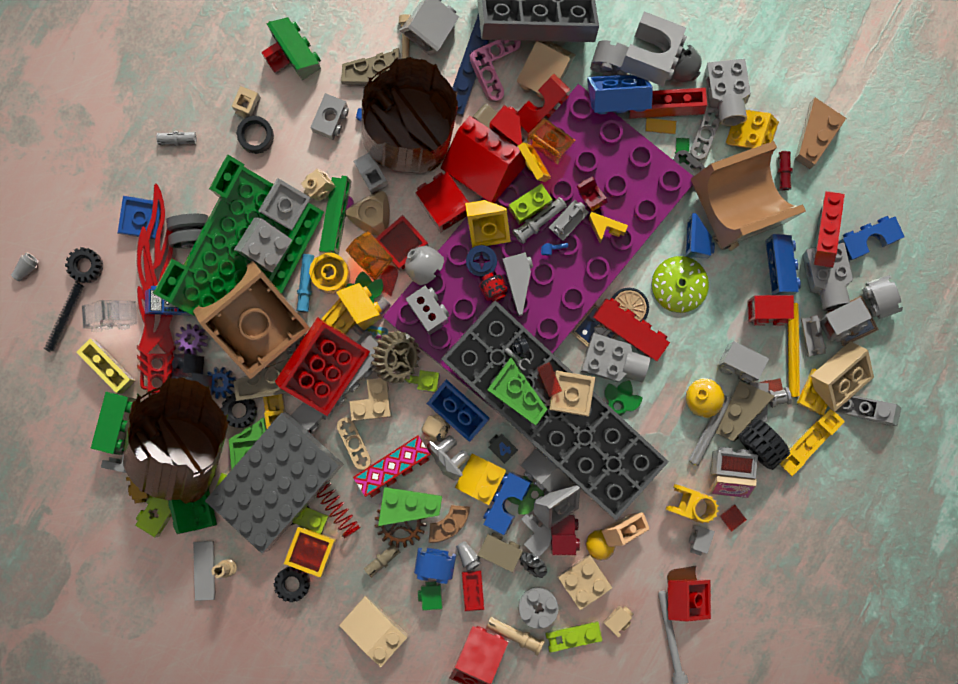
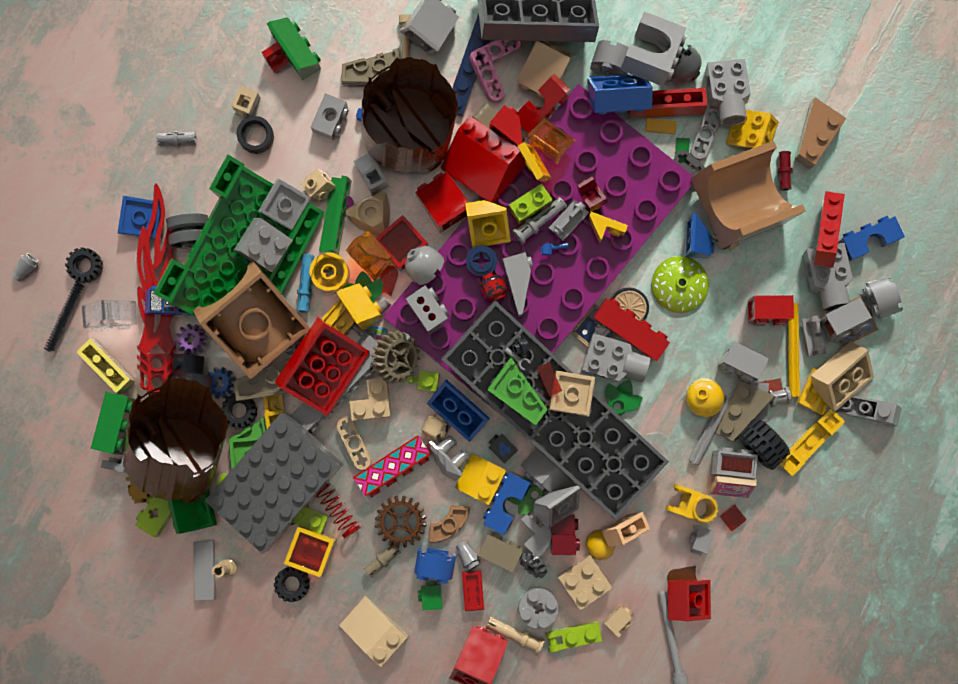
bright green wing [378,487,442,526] -> none
blue slope [765,234,801,295] -> none

